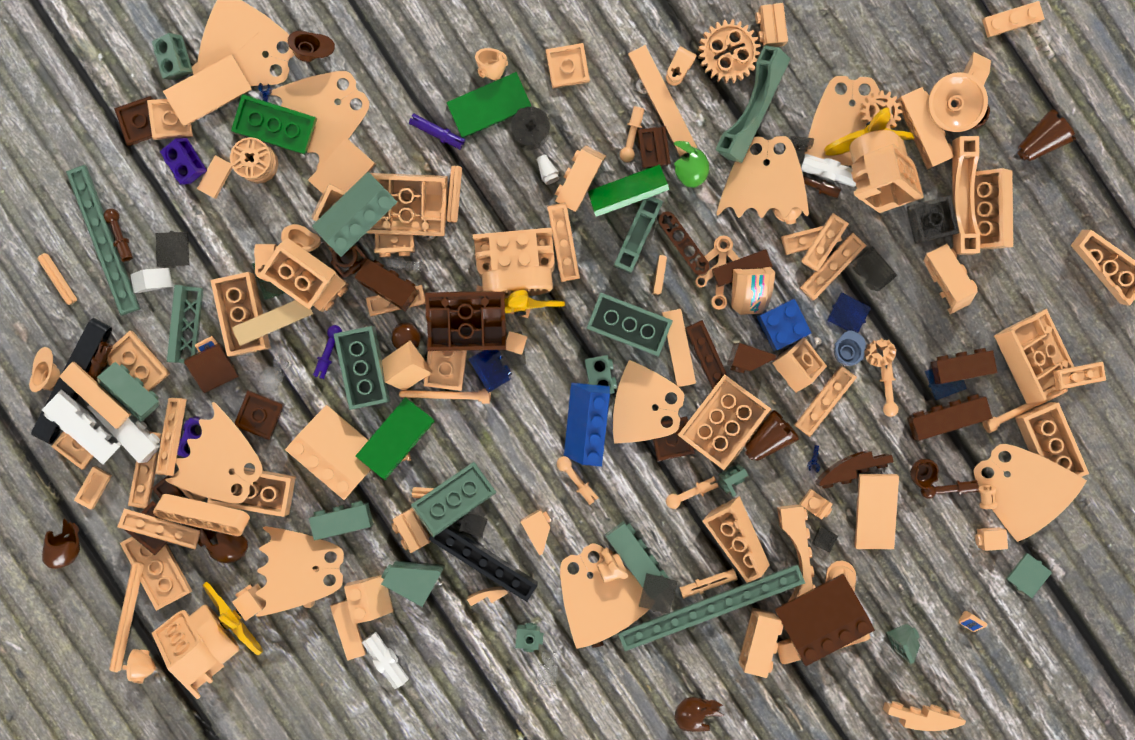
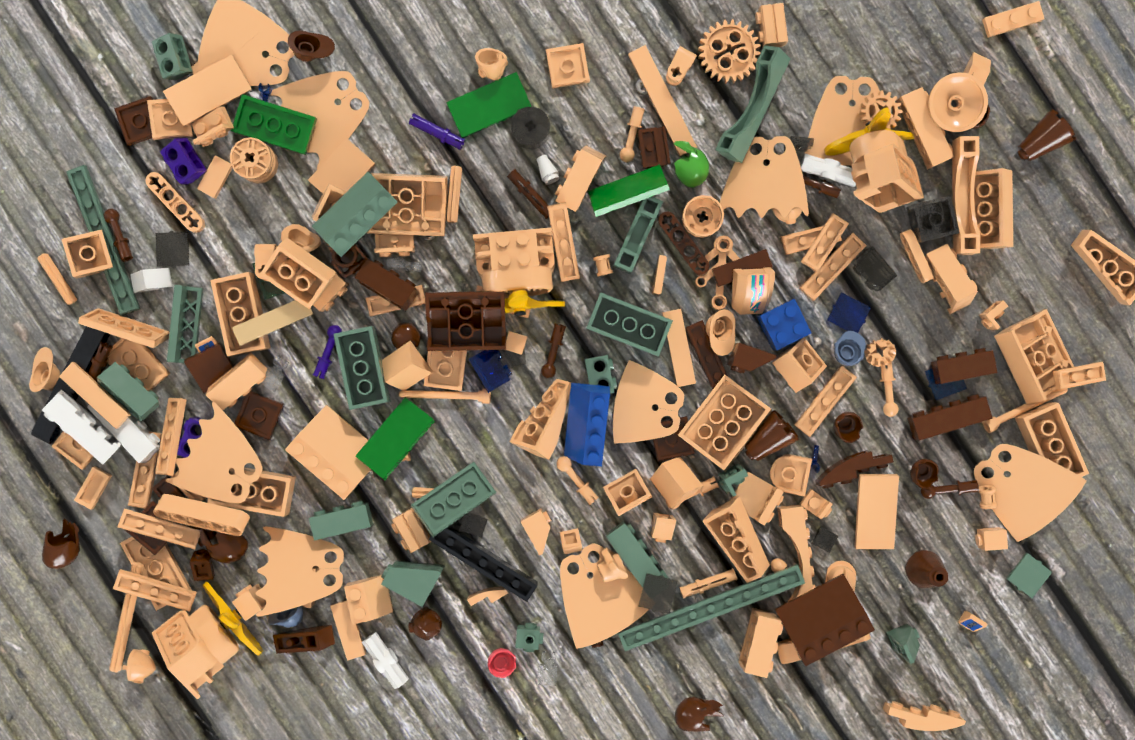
none -> light nougat slope [61,230,113,279]
none -> light nougat tile [78,308,170,348]
none -> light nougat tile [113,569,197,612]
none -> light nougat beam [145,172,205,233]
none -> reddish brown bracket [190,549,215,581]
none -> light nougat bracket [191,106,234,147]
none -> light nougat brick [206,352,267,410]
none -> sand blue hat [268,606,303,628]
none -> reddish brown slope [273,625,335,654]
none -> reddish brown helmet [408,607,442,641]
none -> coral hair [487,648,516,678]
none -> reddish brown pin [507,169,549,219]
none -> light nougat wedge [510,379,571,460]
none -> reddish brown pin [541,323,566,378]
none -> light nougat slope [560,528,583,554]
none -> light nougat bush [593,254,613,277]
none -> light nougat slope [603,469,652,516]
none -> light nougat slope [650,457,704,509]
none -> light nougat slope [651,513,676,543]
none -> light nougat wheel [682,195,724,238]
none -> light nougat piece [705,309,735,356]
none -> light nougat bracket [729,472,784,526]
none -> light nougat tile [770,454,812,497]
none -> light nougat hinge [770,558,787,573]
none -> reddish brown hair [833,412,863,443]
none -> light nougat beam [900,229,933,283]
none -> reddish brown cone [905,550,948,588]
none -> light nougat bracket [979,300,1008,330]

